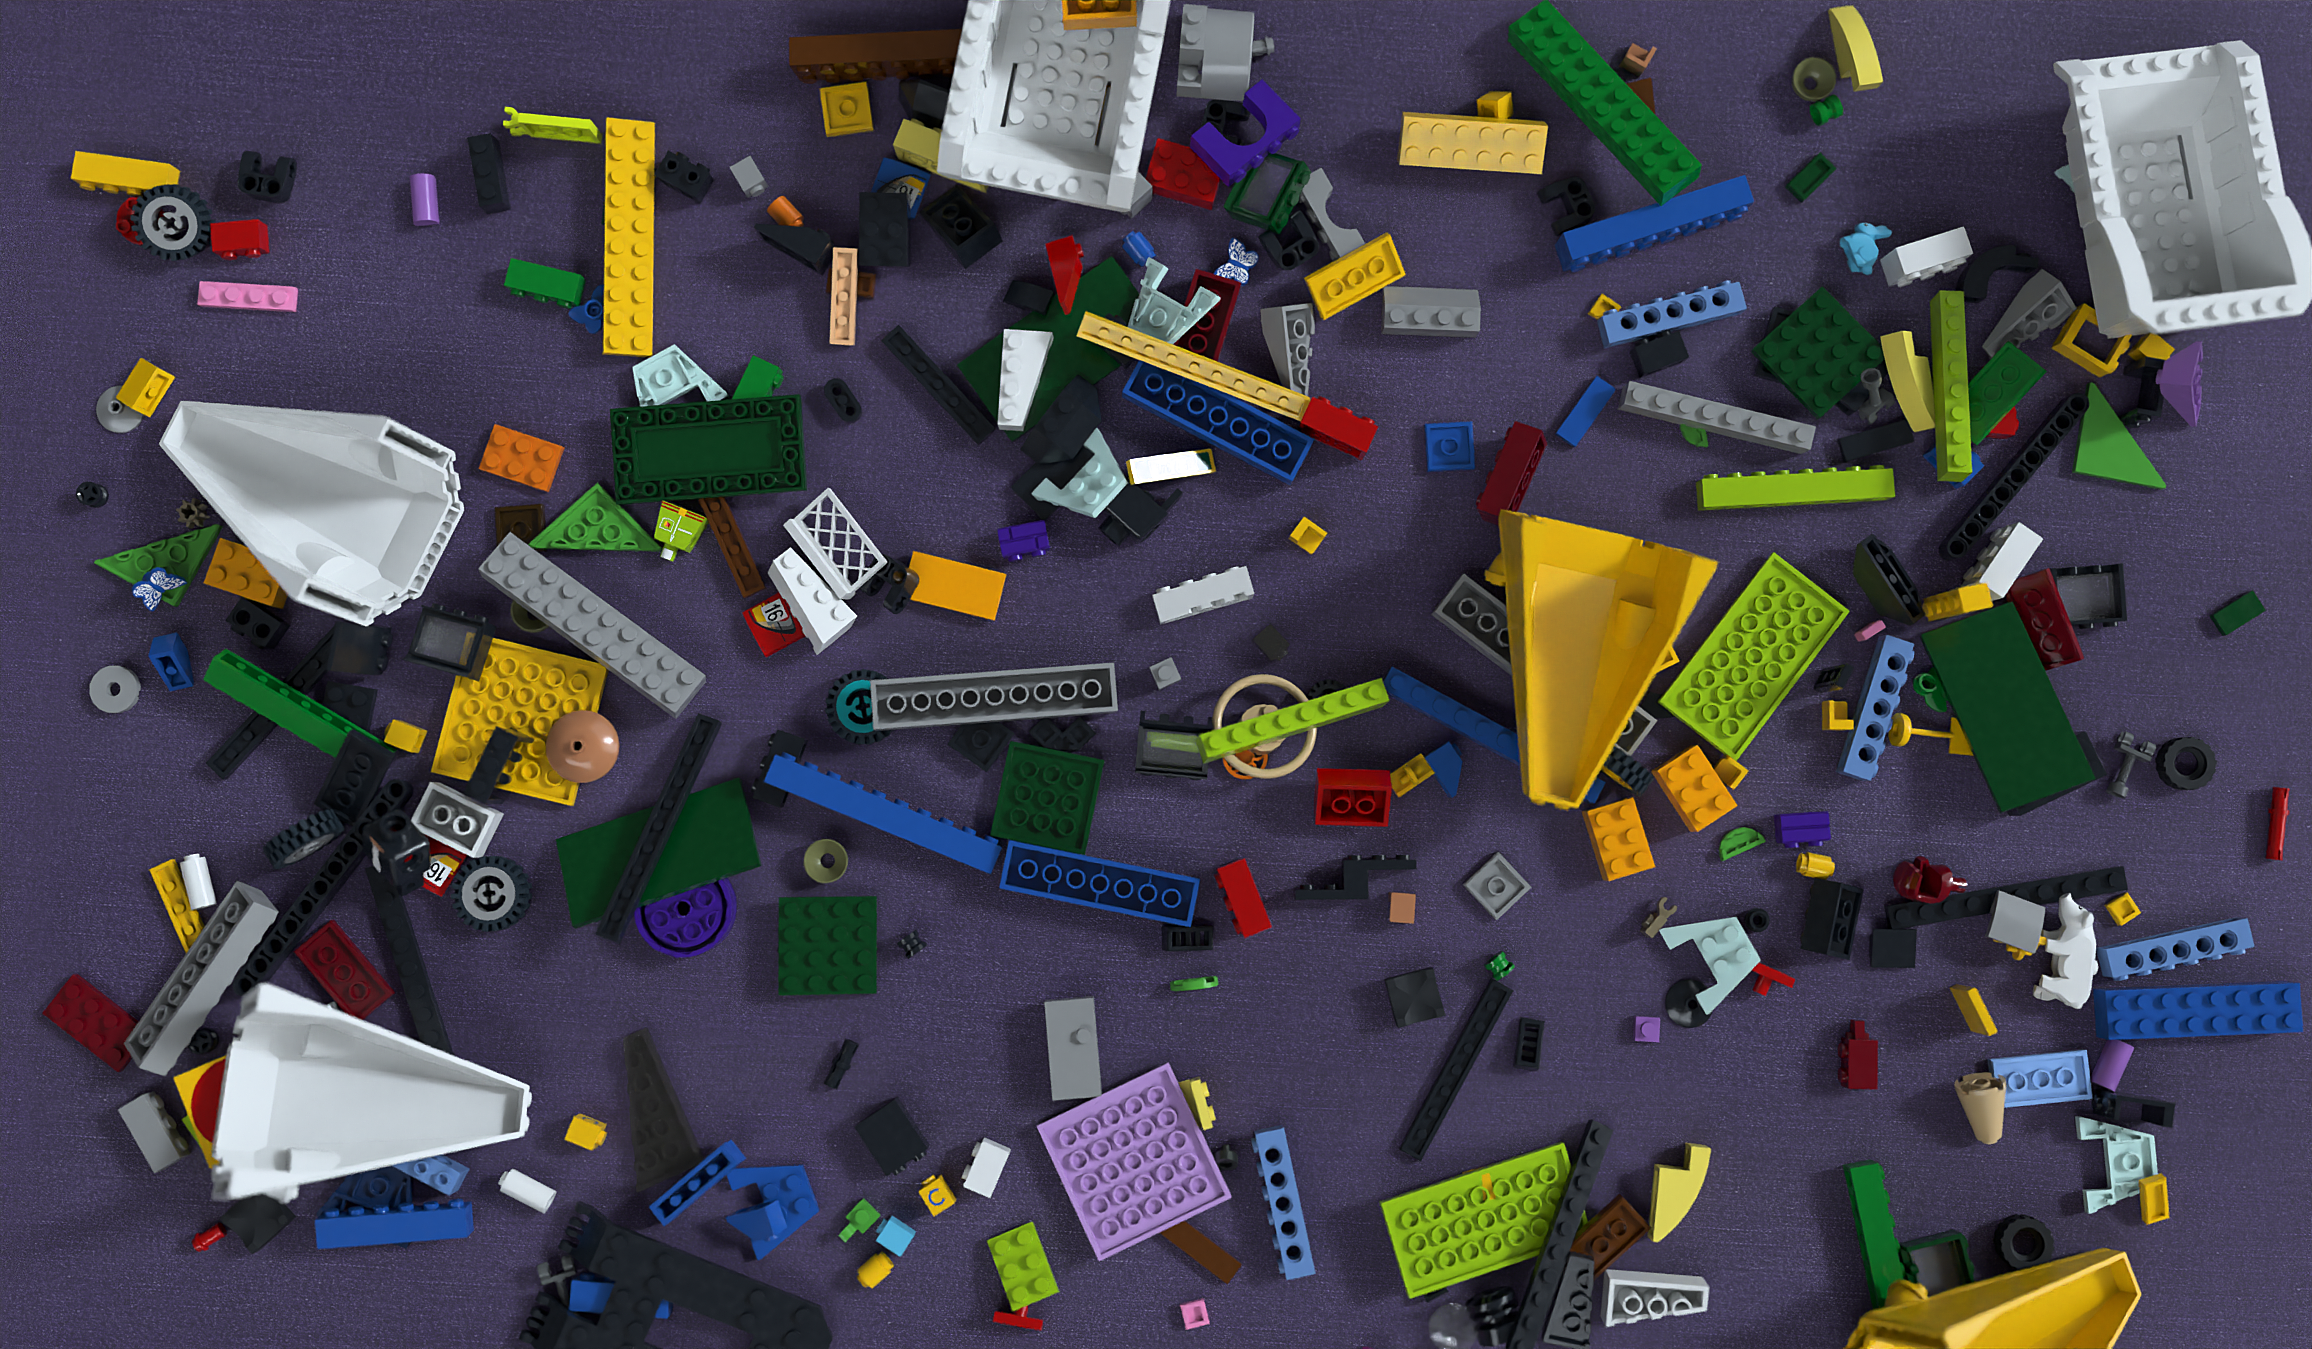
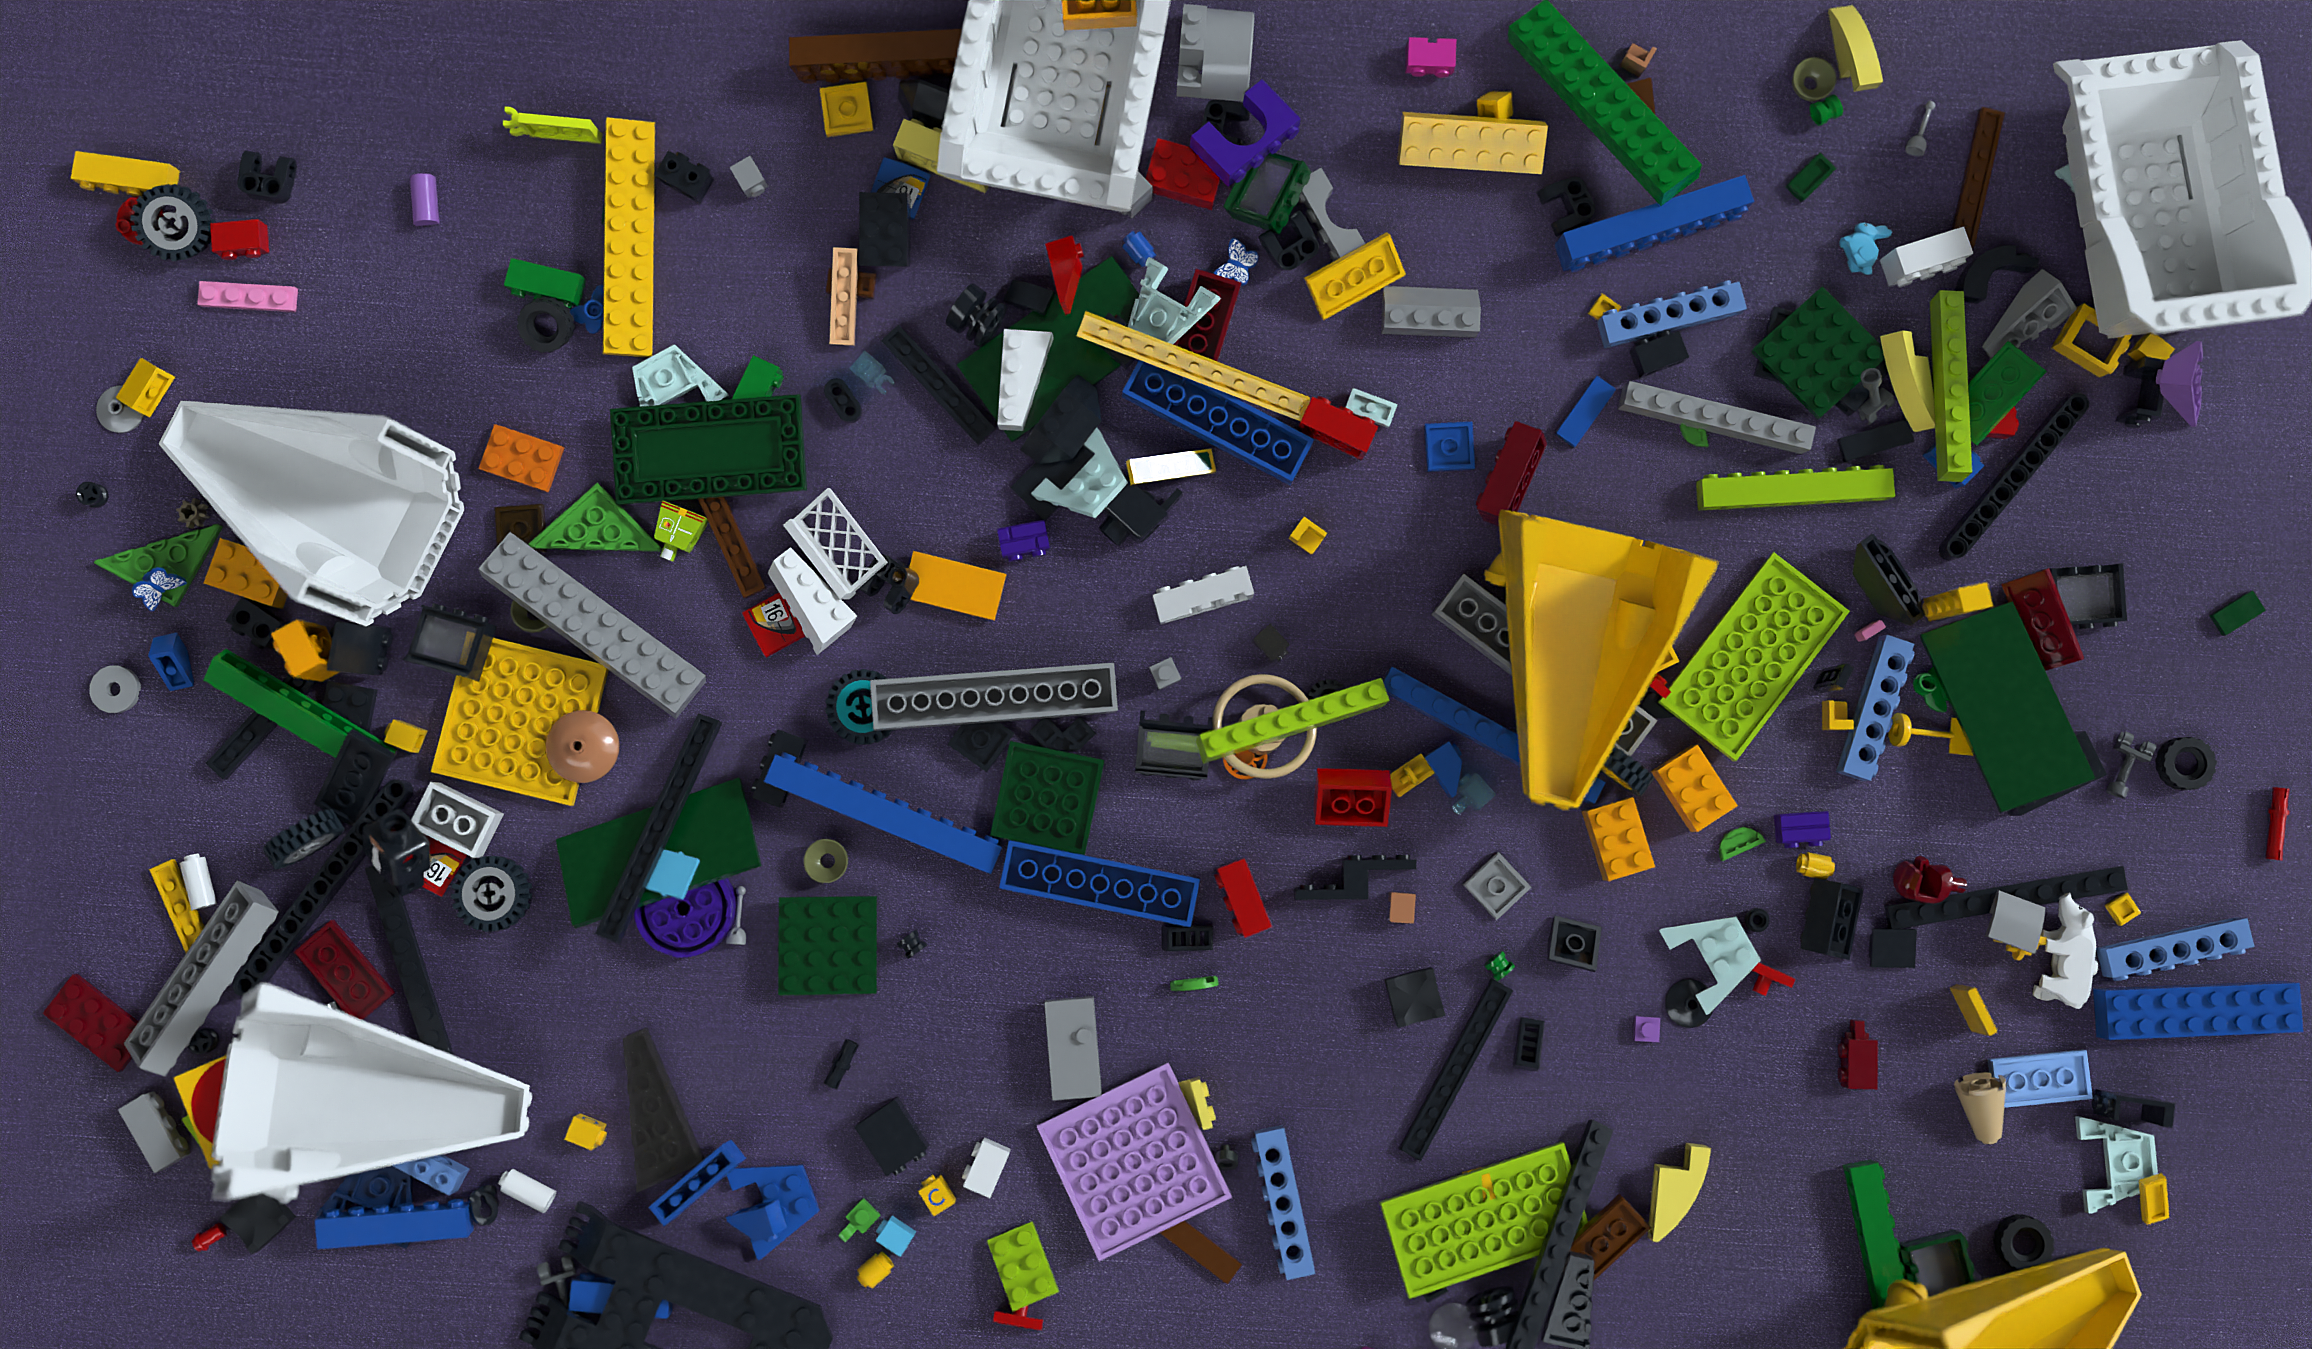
black window [463,726,534,804] -> none
black brick [467,133,511,214] -> none
black slope [754,223,834,276] -> none
orange brick [767,196,804,227] -> none
black slope [919,184,1003,269] -> none
bright pink tile [1180,1298,1210,1330] -> none
light grey pin [1252,36,1274,56] -> none
light grey wedge [1260,303,1315,396] -> none
white wedge [1600,1269,1709,1327] -> none
dark tan plate [1640,897,1677,938] -> none
yellow panel [1713,755,1749,790] -> none
white brick [1961,522,2043,601] -> none
bright green tile [2072,382,2166,490] -> none
medium lavender brick [2090,1040,2134,1092] -> none
none -> light orange brick [271,619,339,682]
none -> black piece [467,1185,498,1226]
none -> black tyre [517,297,575,353]
none -> medium azure piece [646,850,700,900]
none -> light grey hinge [726,886,746,945]
none -> clear light blue brick [849,351,895,395]
none -> black wheel [946,283,1007,348]
none -> light aqua plate [1346,388,1398,428]
none -> dark pink brick [1405,37,1456,77]
none -> clear light blue brick [1451,773,1496,815]
none -> black slope [1547,915,1602,972]
none -> red plate [1649,673,1671,699]
none -> light grey hinge [1905,101,1935,156]
none -> reddish brown tile [1952,107,2005,248]

